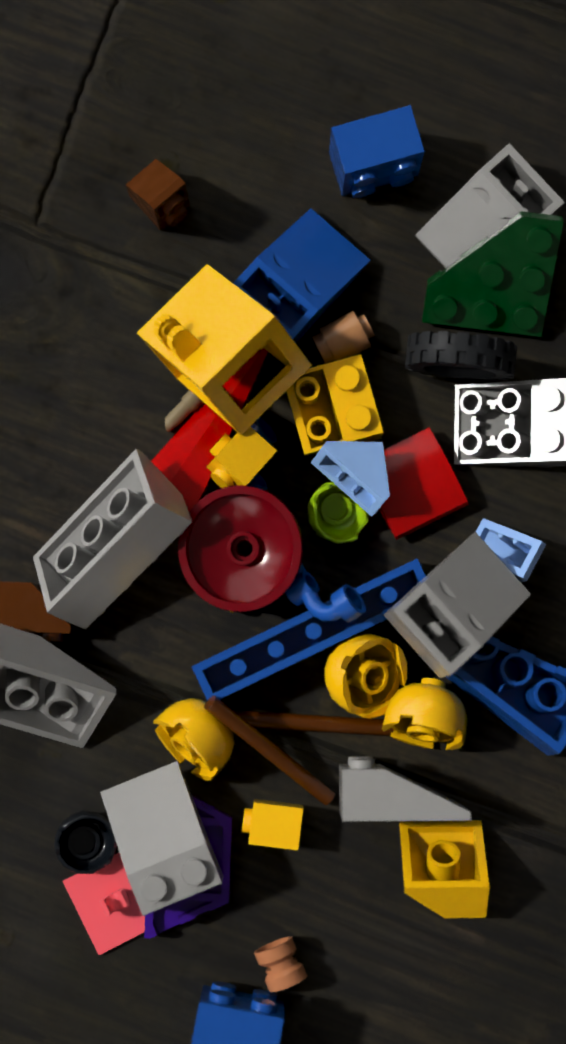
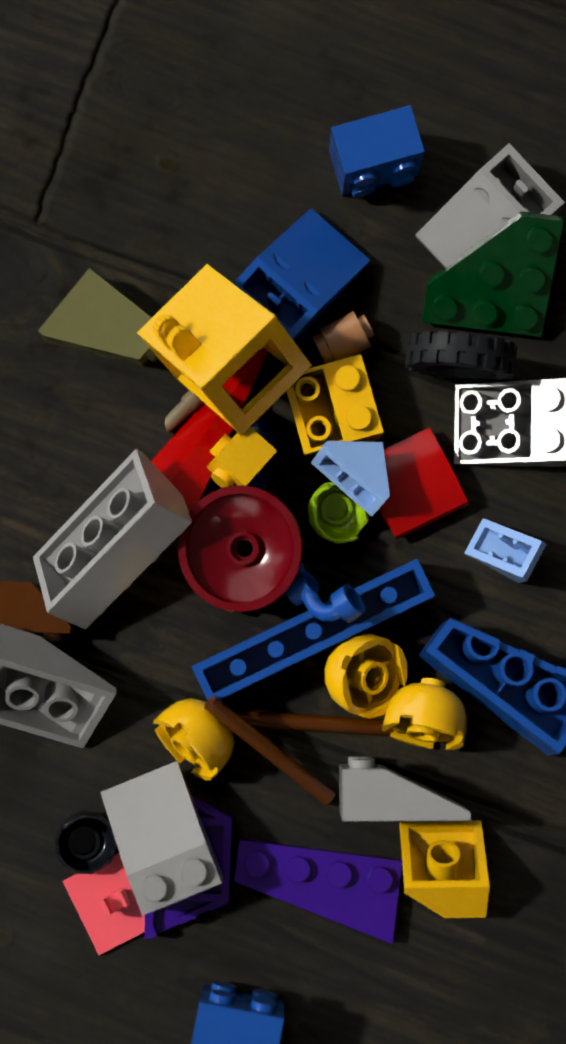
reddish brown slope [126,159,190,231] -> none
yellow brick [242,799,303,850] -> none
nougat wheel [254,936,307,993] -> none
light grey slope [384,532,531,678] -> none
none -> olive slope [38,268,158,367]
none -> dark purple wing [234,838,402,944]

